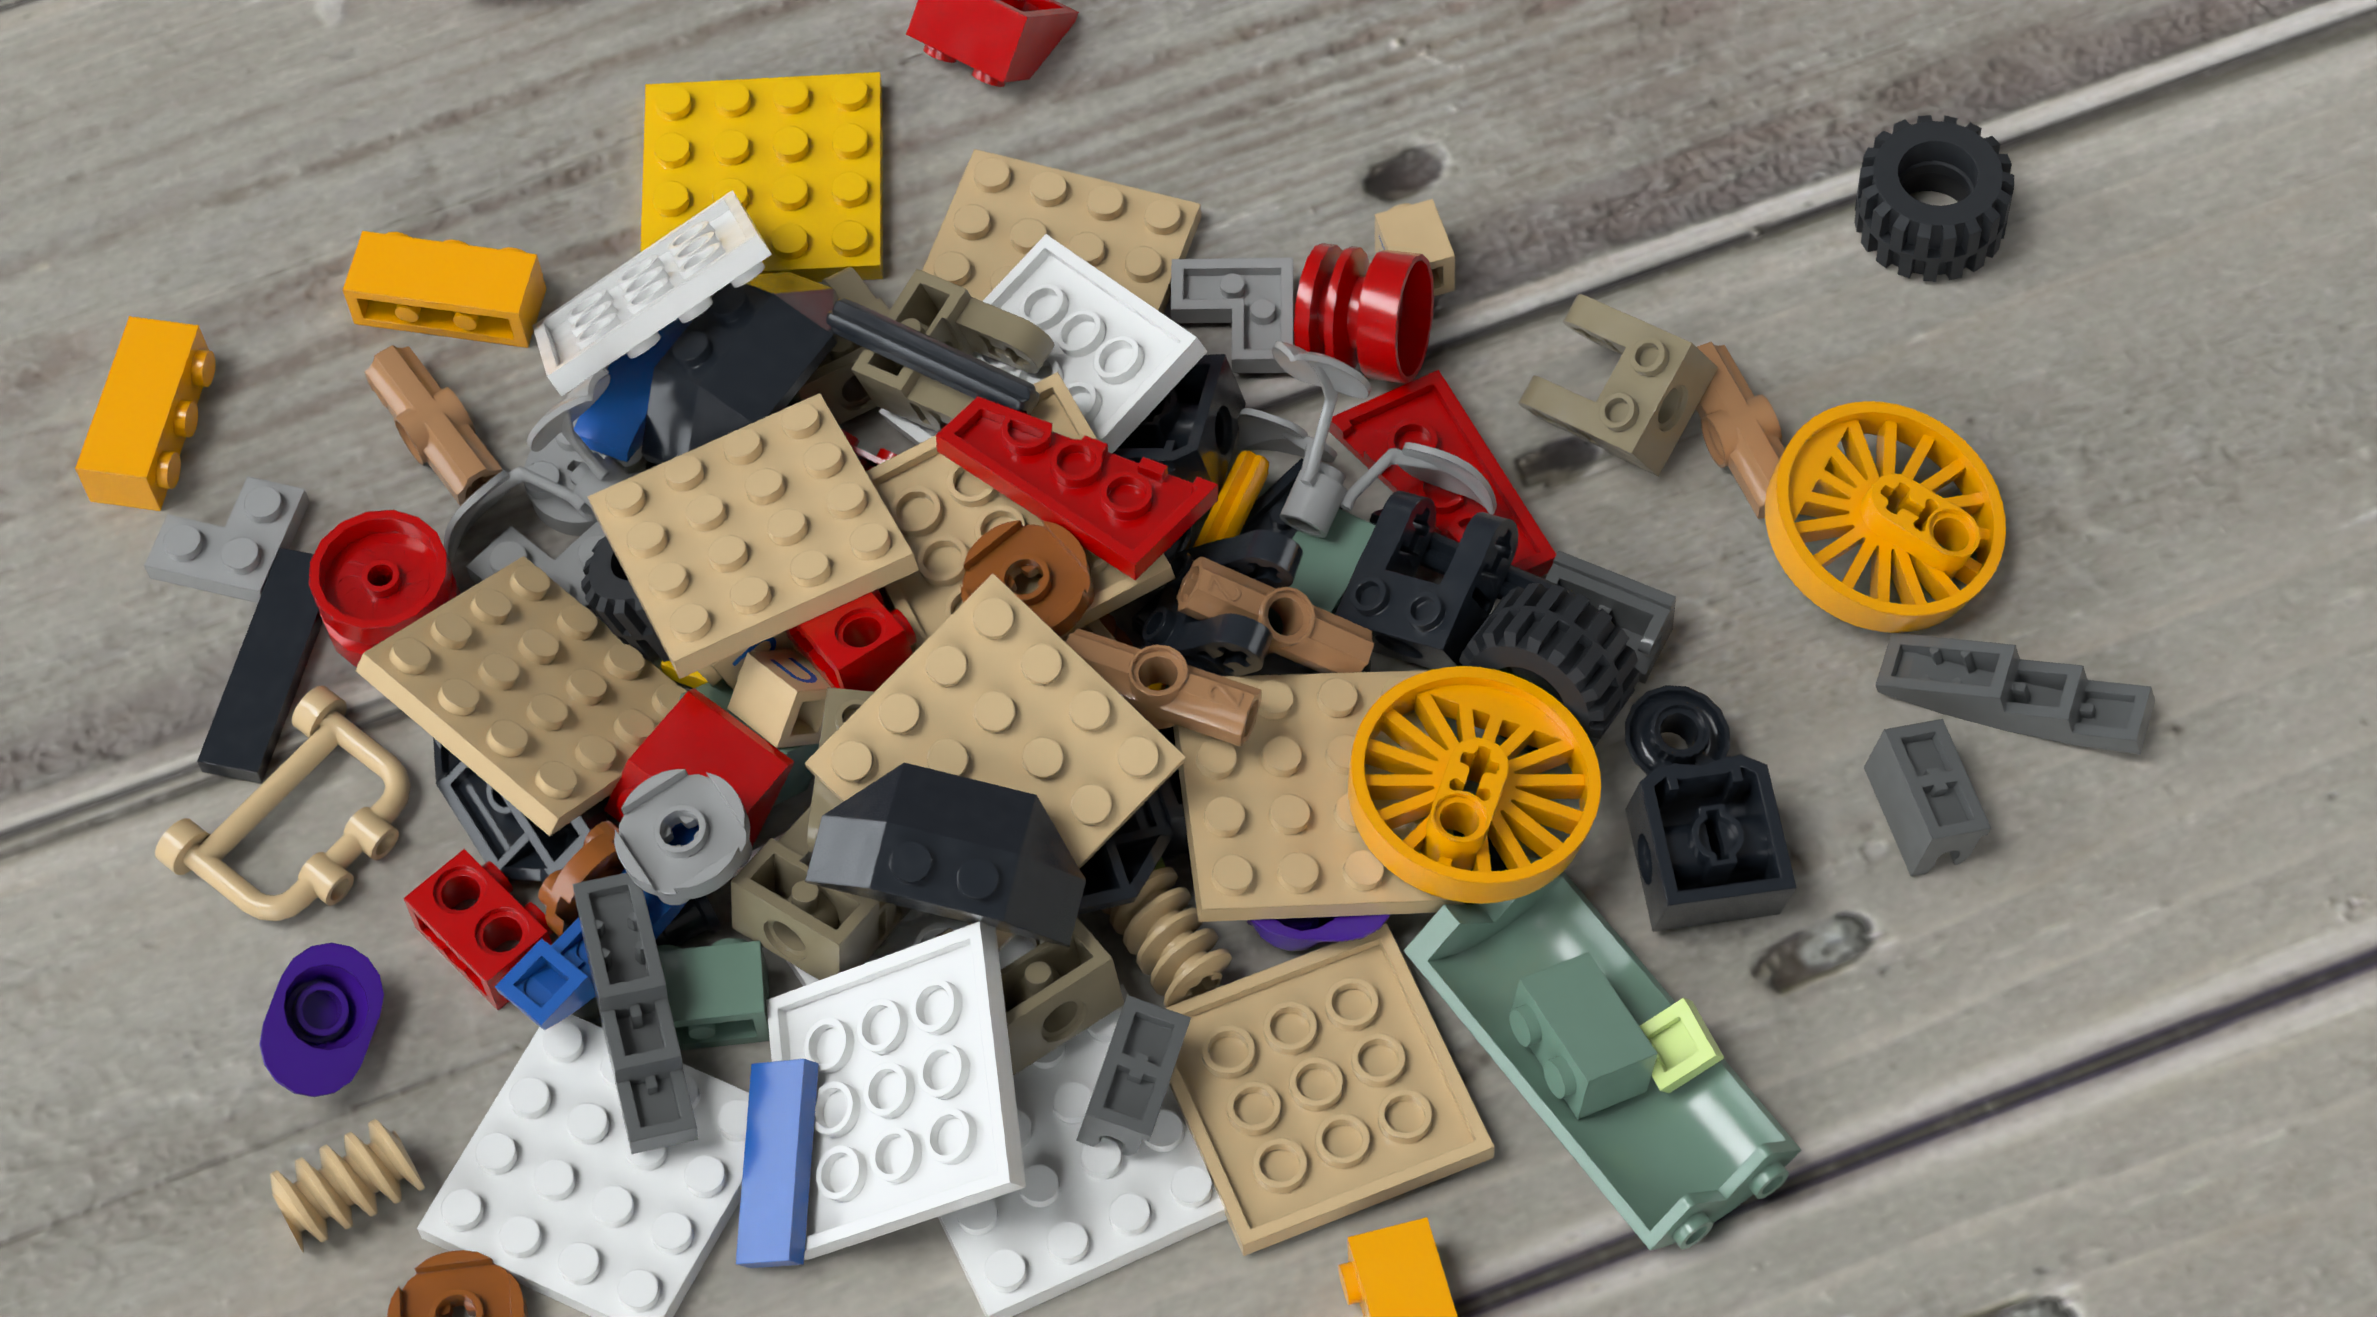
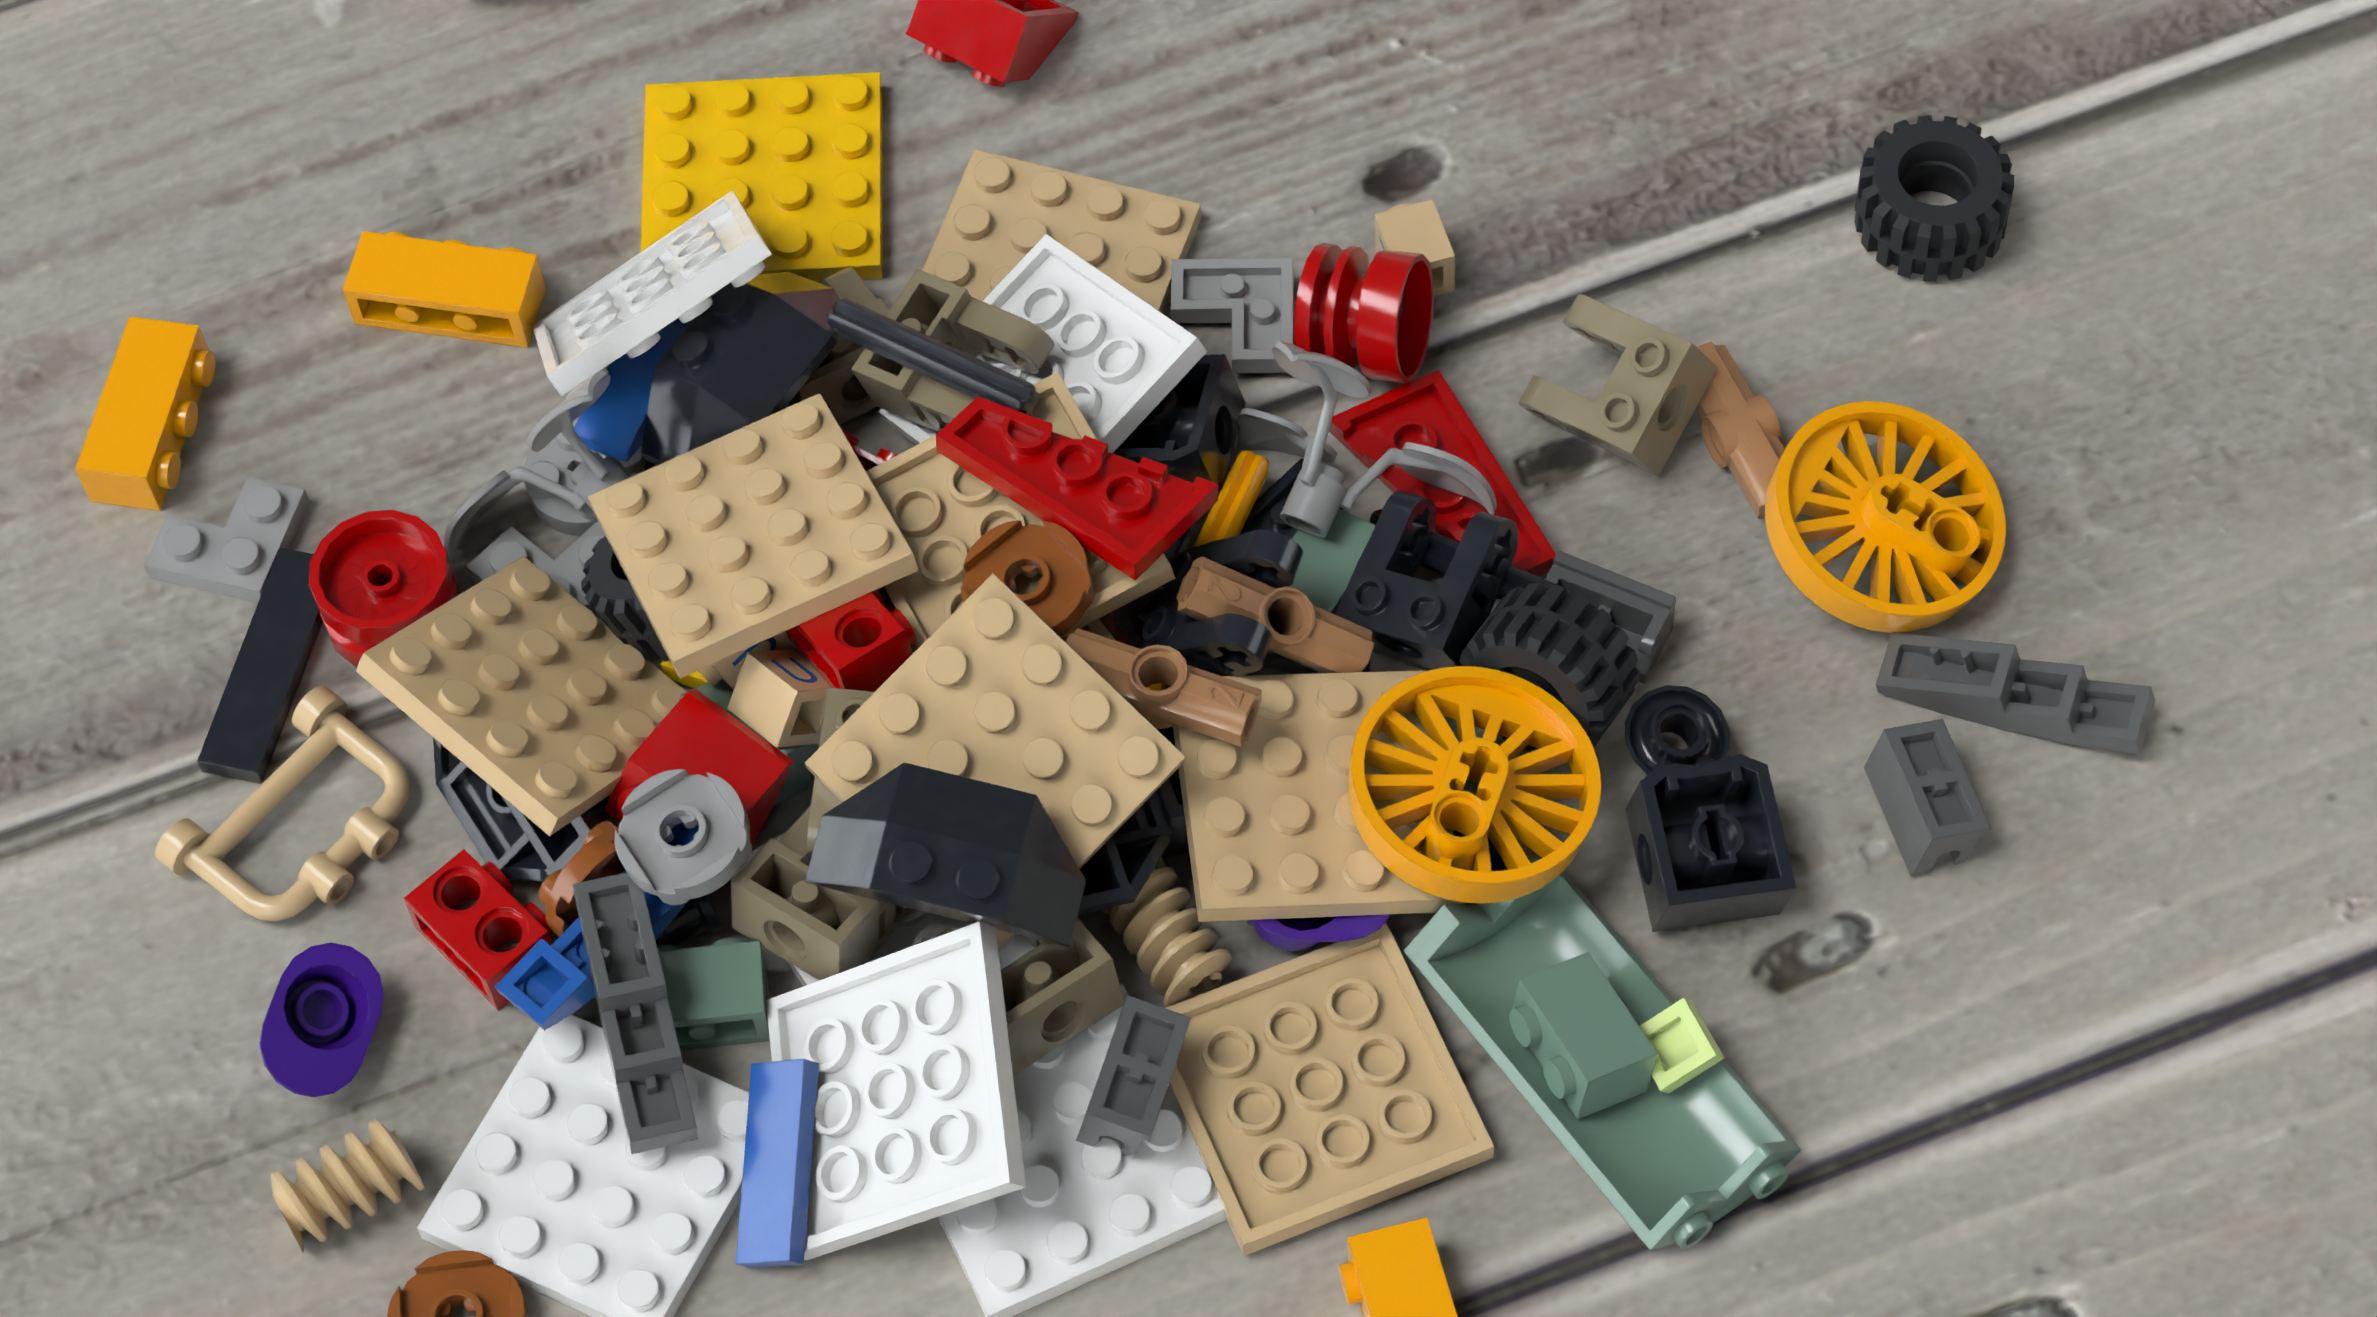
medium nougat piece [364,345,503,506] -> none

